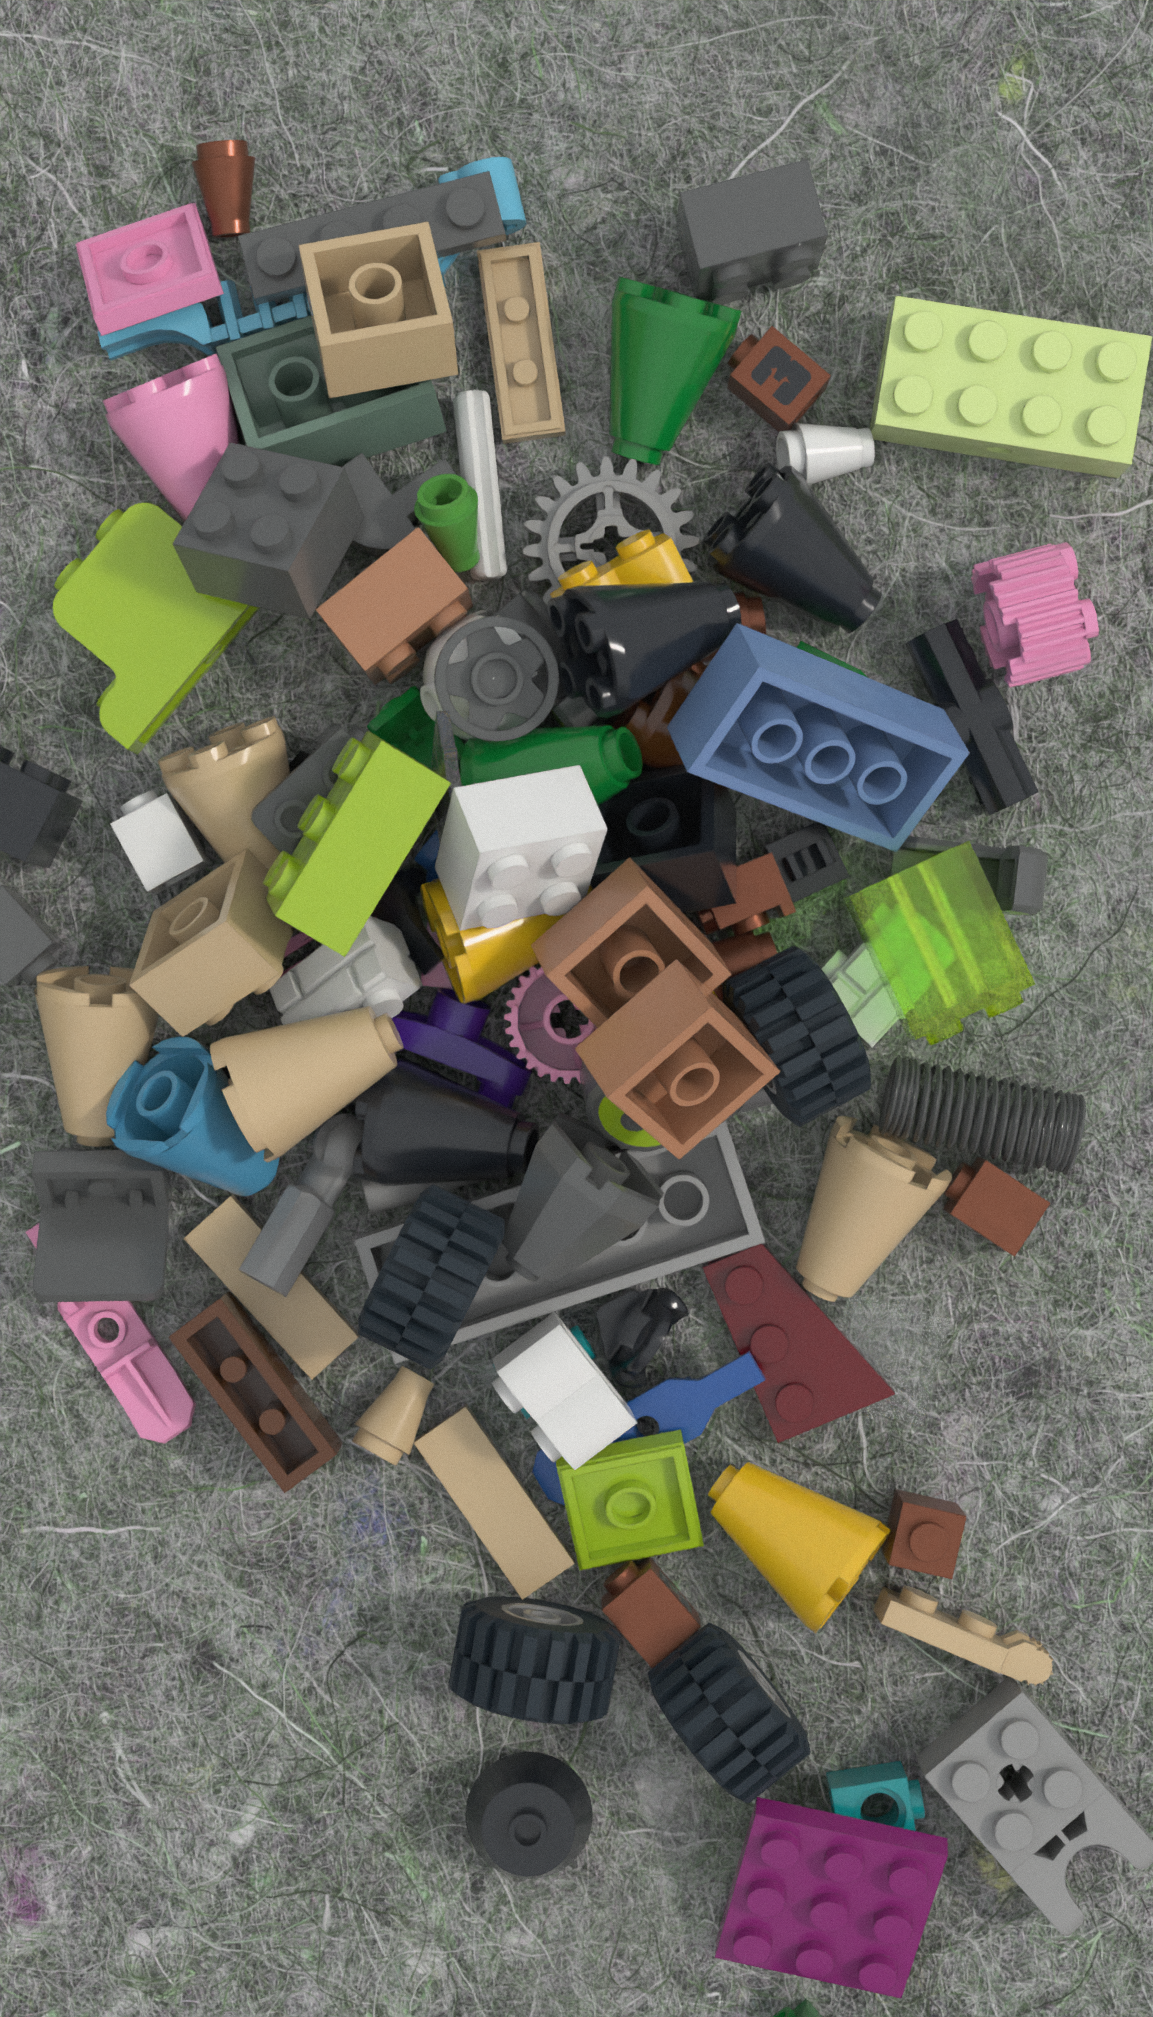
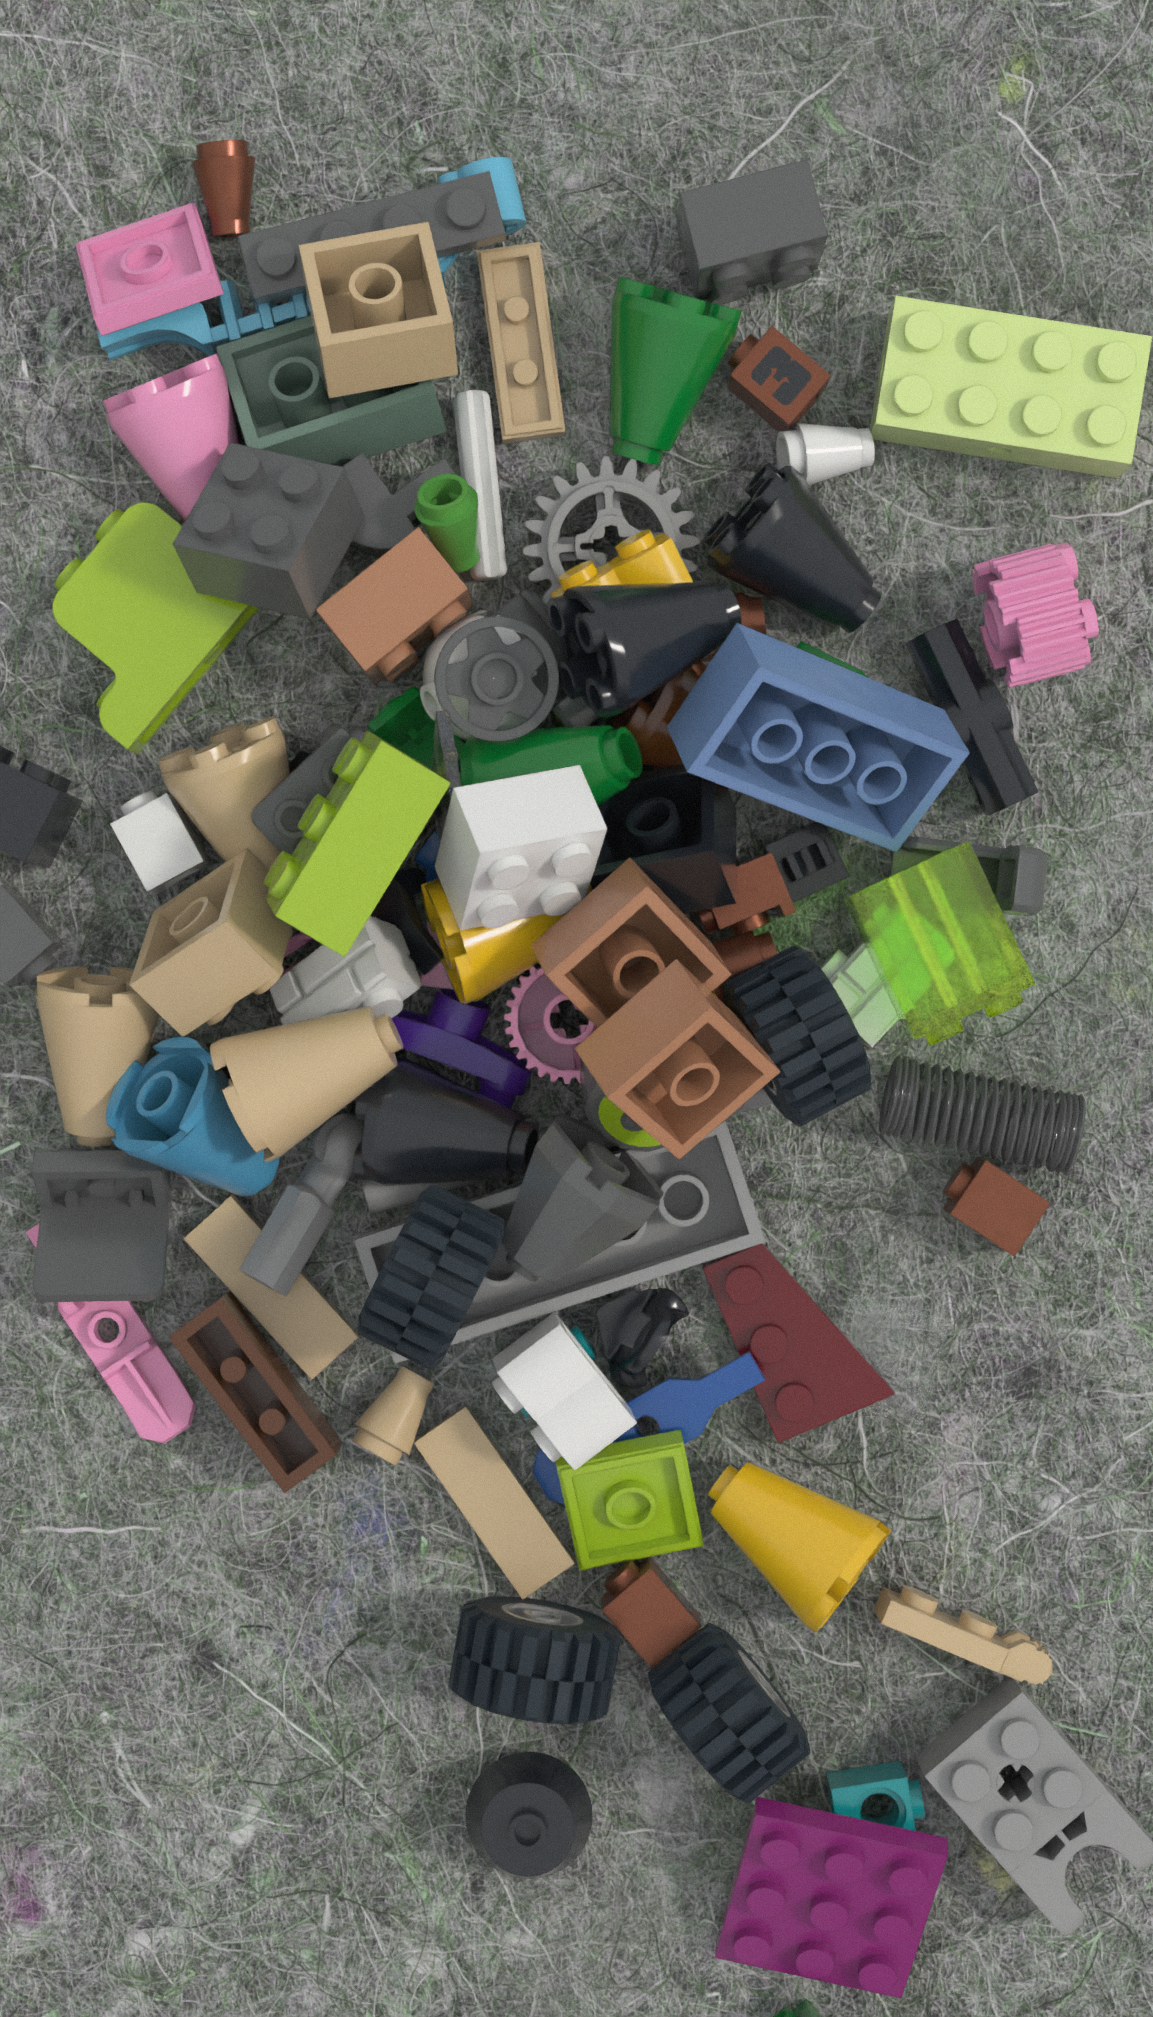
tan cone [796,1116,952,1302] -> none
copper brick [881,1489,967,1579] -> none

